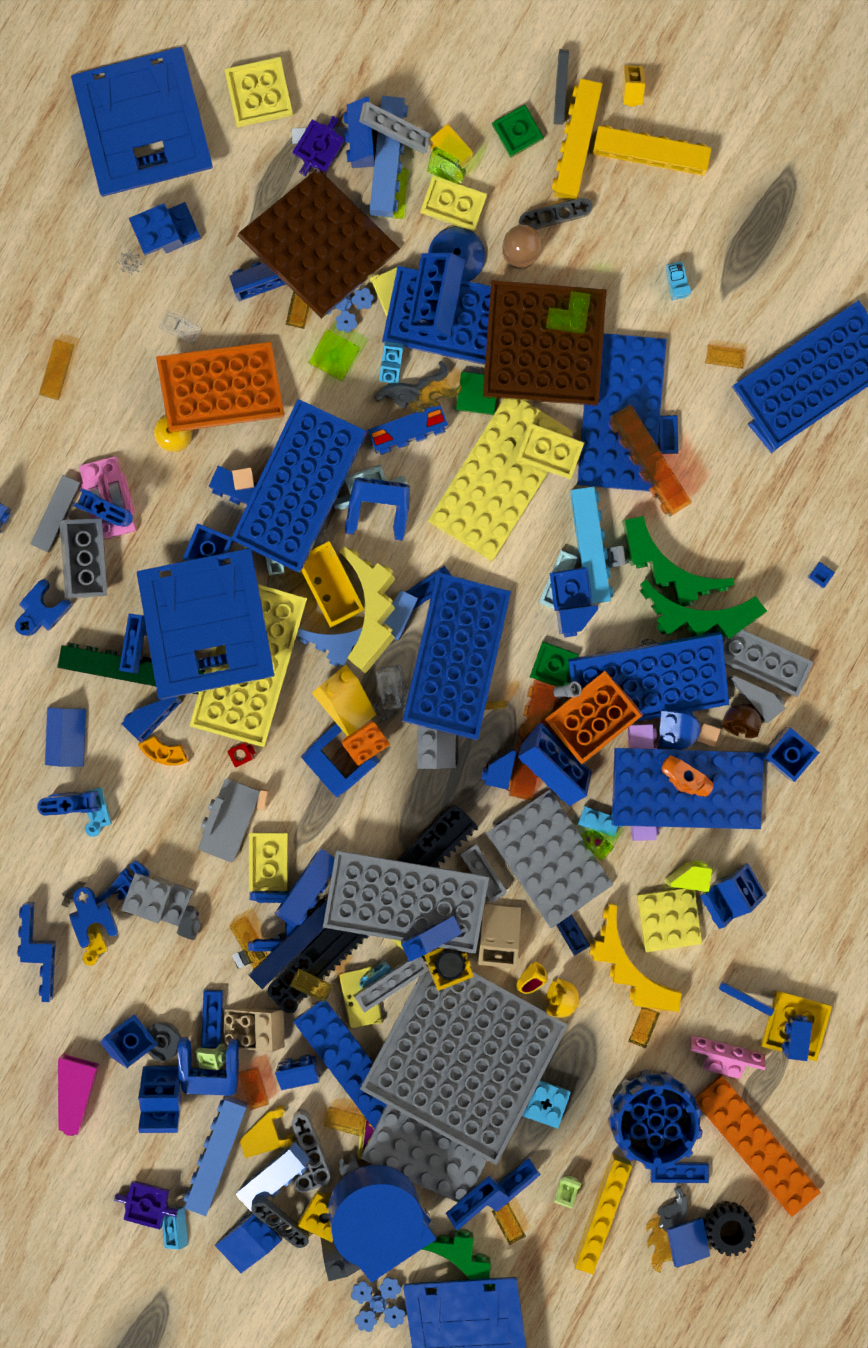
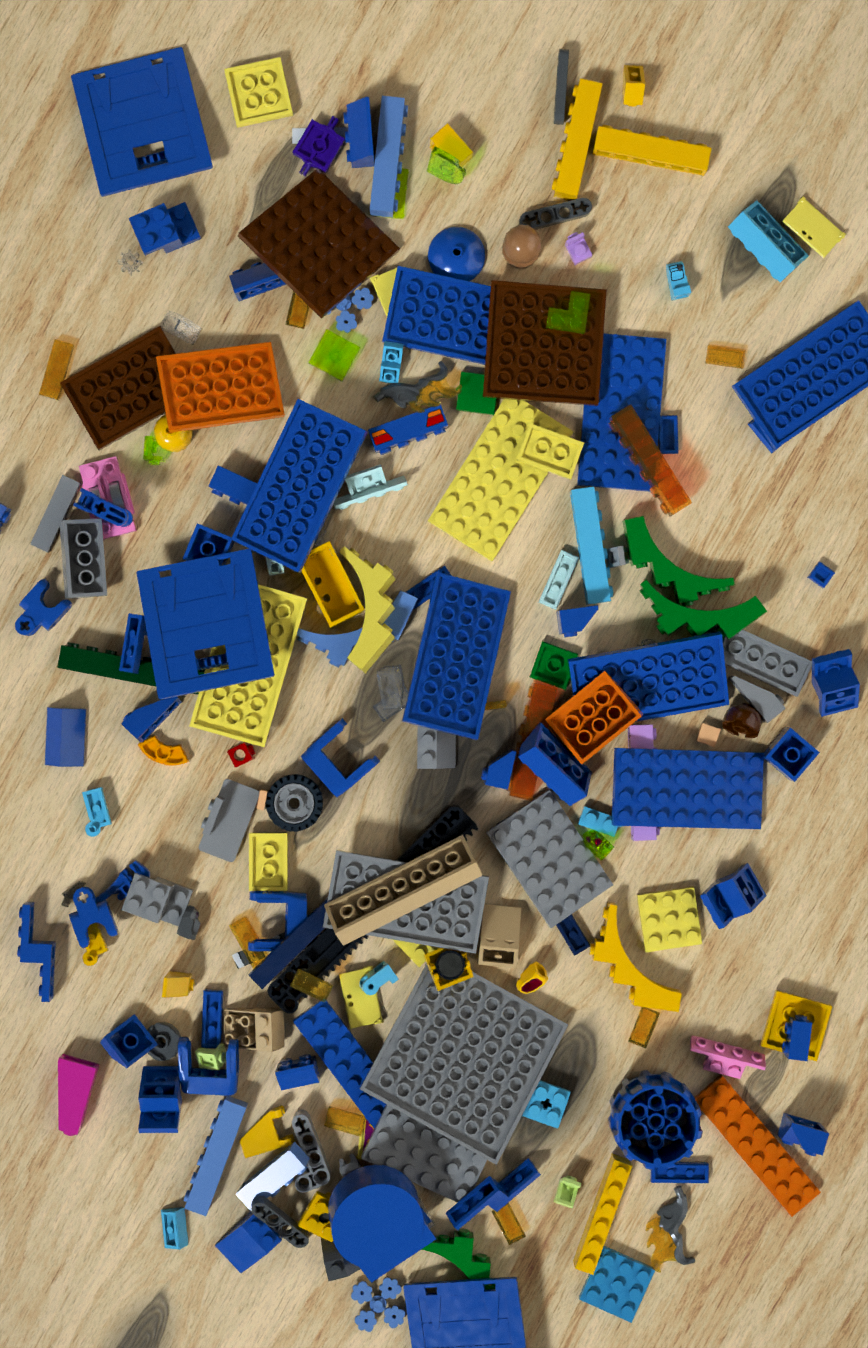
blue piece [37,791,100,816] -> none
dark purple plate [114,1180,178,1230] -> none
light nougat tile [232,468,255,490] -> none
clear orange plate [239,1066,269,1110] -> none
blue brick [274,848,335,927] -> none
yellow slope [312,665,376,736] -> none
orange bracket [341,721,390,766] -> none
blue connector [345,477,410,541] -> none
light grey plate [353,957,429,1013] -> none
light grey plate [359,101,431,154] -> none
blue slope [401,915,462,962] -> none
blue slope [407,253,465,336] -> none
light yellow plate [420,175,487,232] -> none
light grey plate [460,844,507,903] -> none
green tile [492,104,544,158] -> none
yellow cylinder [546,978,581,1018] -> none
blue tile [549,567,593,611] -> none
light grey pin [553,681,581,698] -> none
blue slope [659,709,701,750] -> none
orange piece [661,756,714,797] -> none
neon yellow slope [665,860,712,892] -> none
blue tile [667,1217,710,1268] -> none
black tyre [704,1201,756,1256] -> none
blue tile [719,981,775,1016] -> none
none -> reddish brown plate [60,326,176,451]
none -> clear neon green bracket [143,436,165,465]
none -> yellow slope [162,971,195,998]
none -> wheel [266,774,323,832]
none -> tan slope [324,835,483,946]
none -> lavender bracket [565,232,593,265]
none -> dark azure plate [579,1246,655,1323]
none -> medium azure slope [728,200,809,282]
none -> blue slope [777,1113,829,1156]
none -> light yellow door [782,196,846,258]
none -> blue bracket [811,649,860,717]

